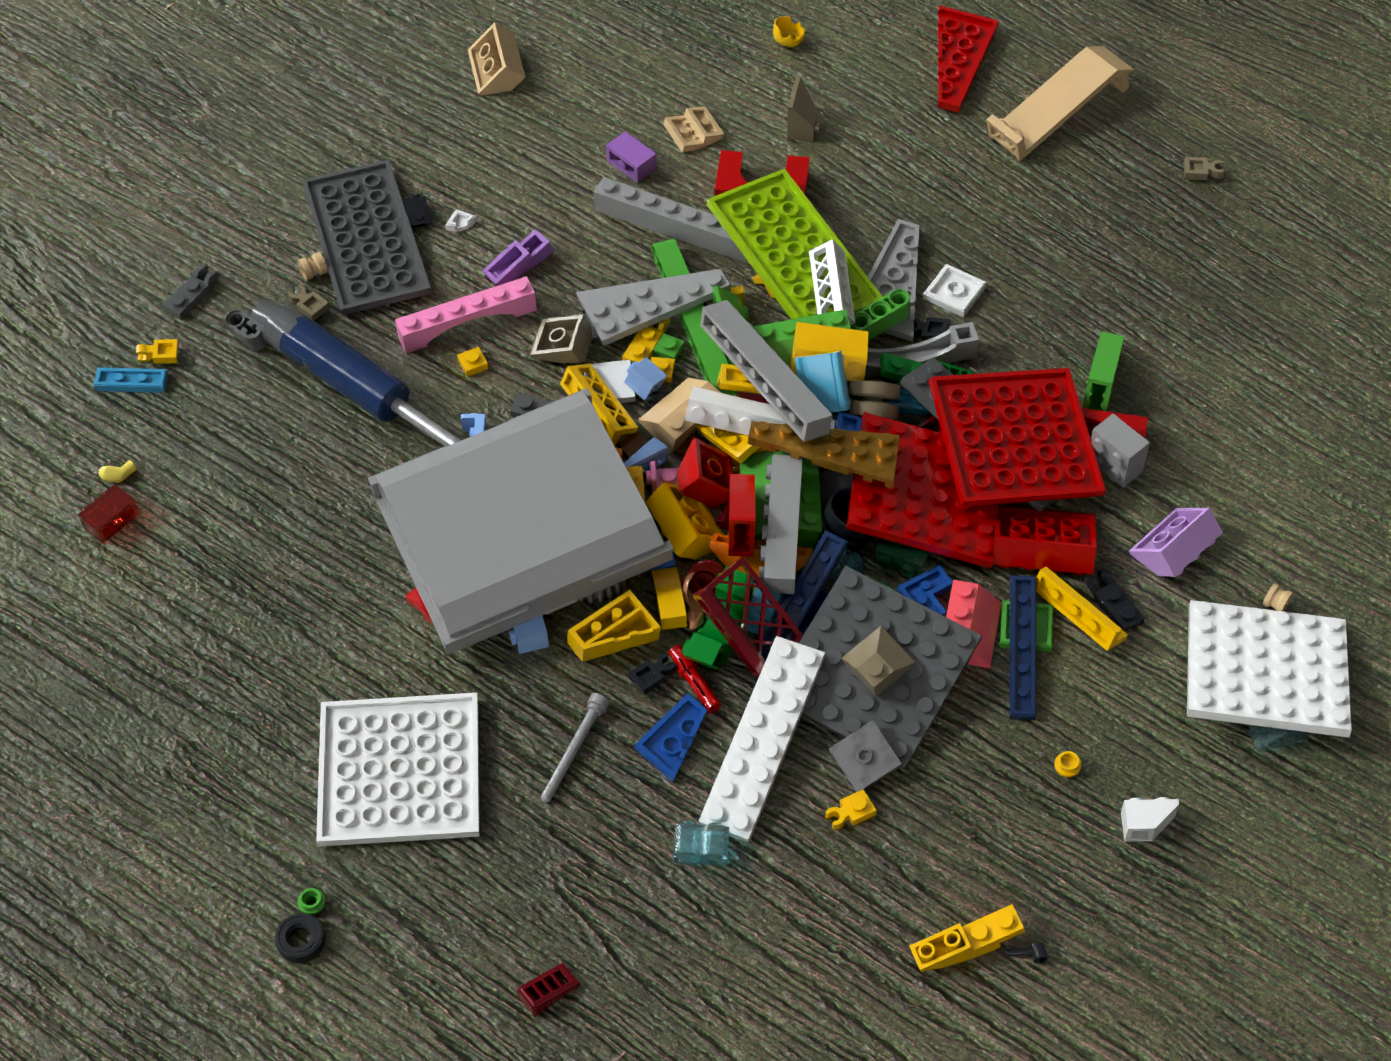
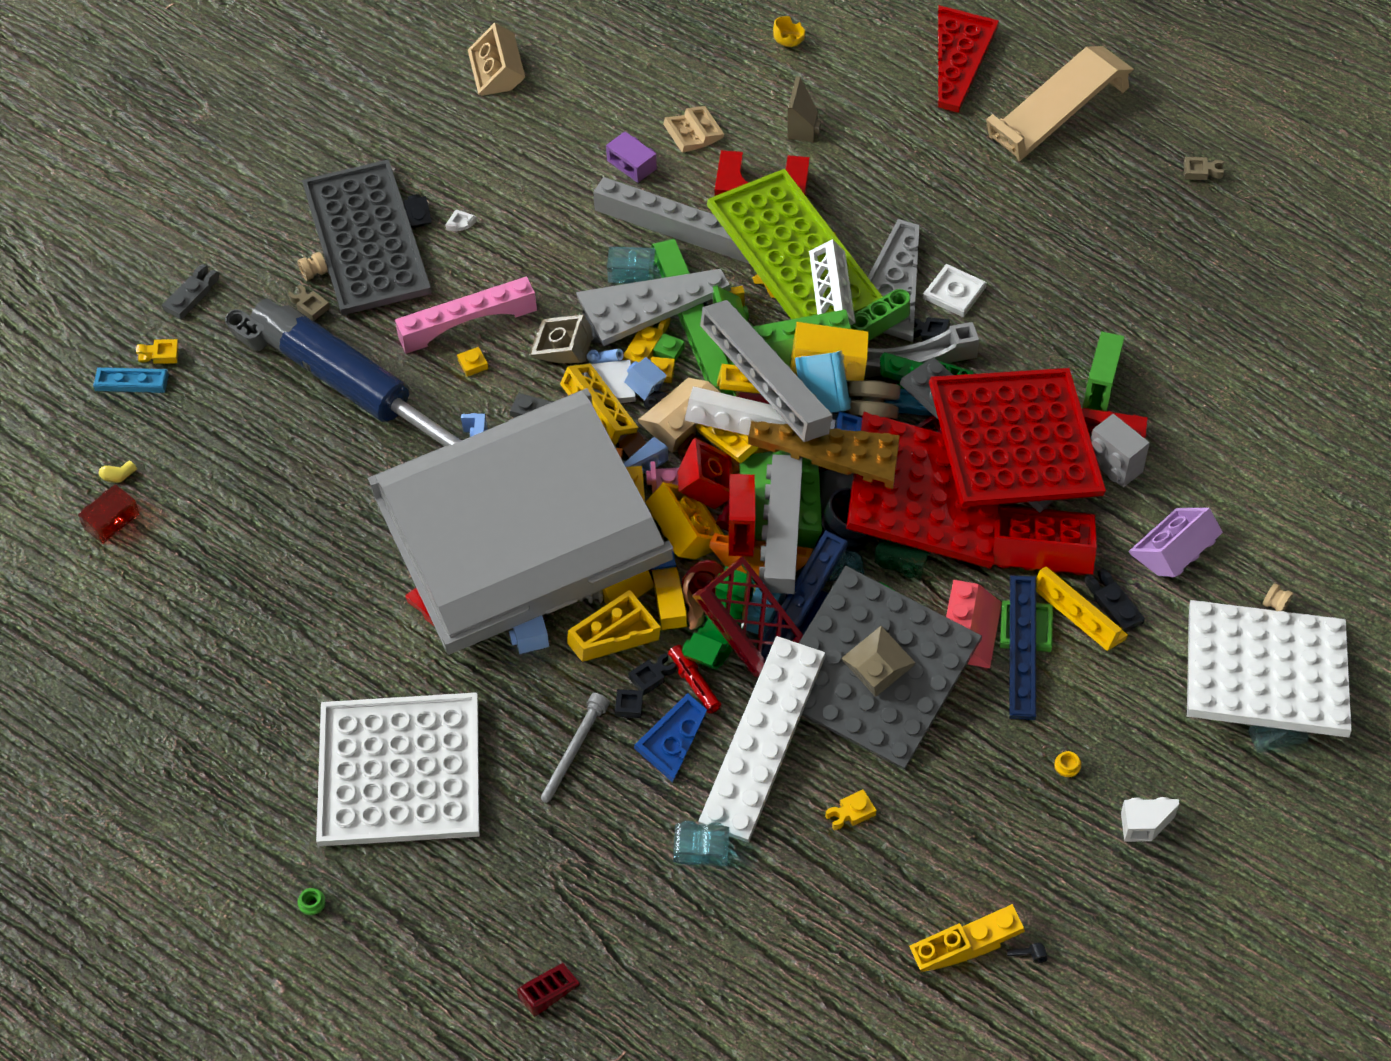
black tyre [275,913,326,963] -> none
medium lavender slope [482,229,555,286] -> none
flat silver plate [829,720,903,792] -> none
blue plate [897,565,953,617] -> none
none -> light blue arm [587,349,623,364]
none -> yellow slope [603,570,654,604]
none -> clear light blue brick [607,247,656,283]
none -> black plate [615,689,643,718]

